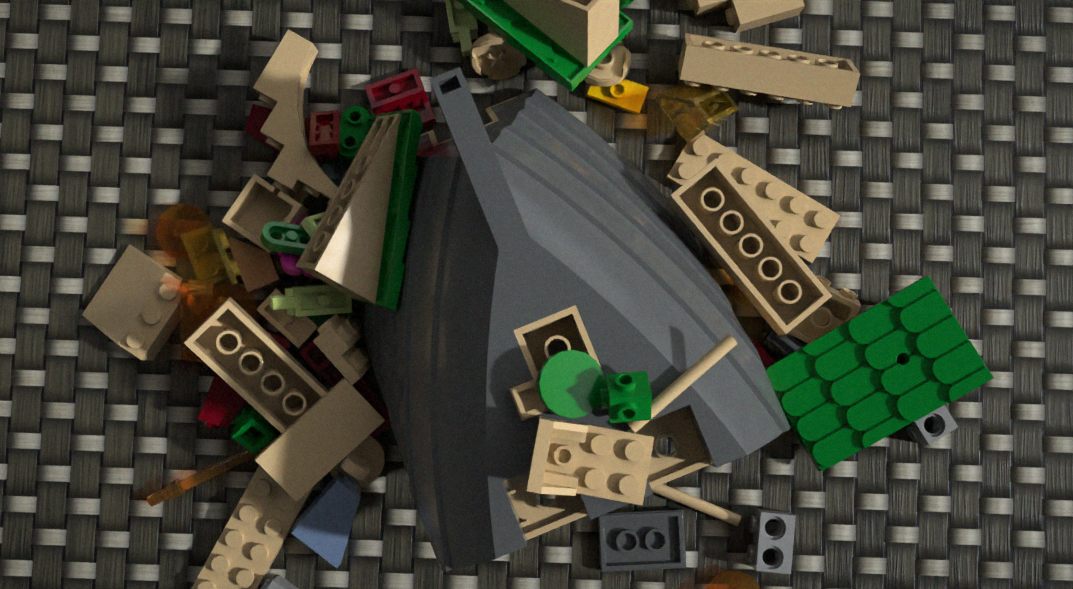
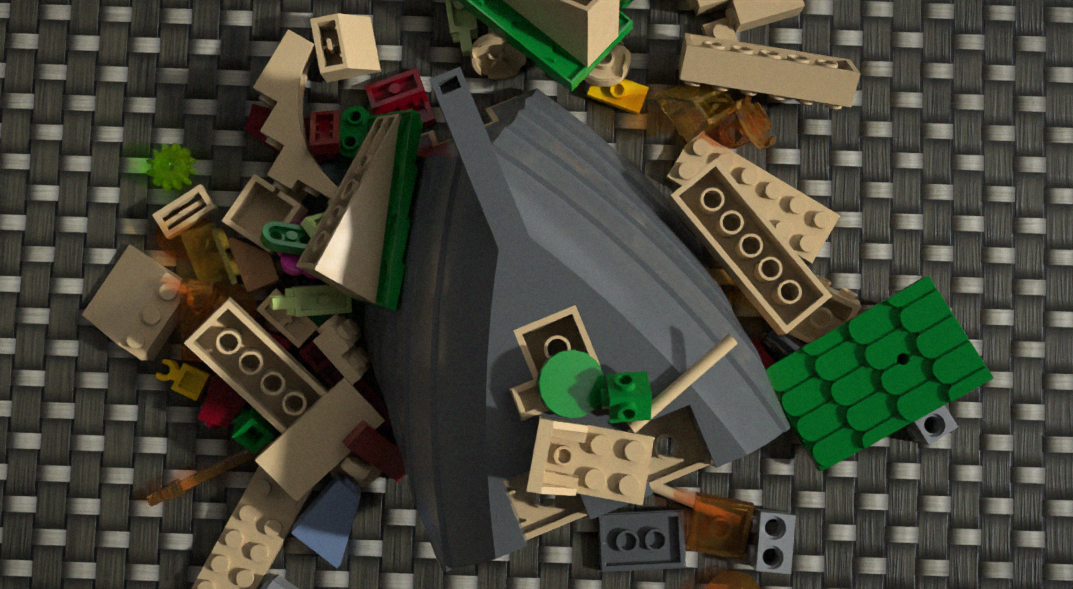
none -> clear neon green gear [146,143,197,191]
none -> tan tile [152,184,218,240]
none -> yellow plate [155,359,212,401]
none -> tan slope [310,13,381,83]
none -> dark red tile [342,420,406,482]
none -> clear orange tile [686,492,754,560]
none -> tan plate [701,17,738,41]
none -> clear orange tile [720,95,776,150]

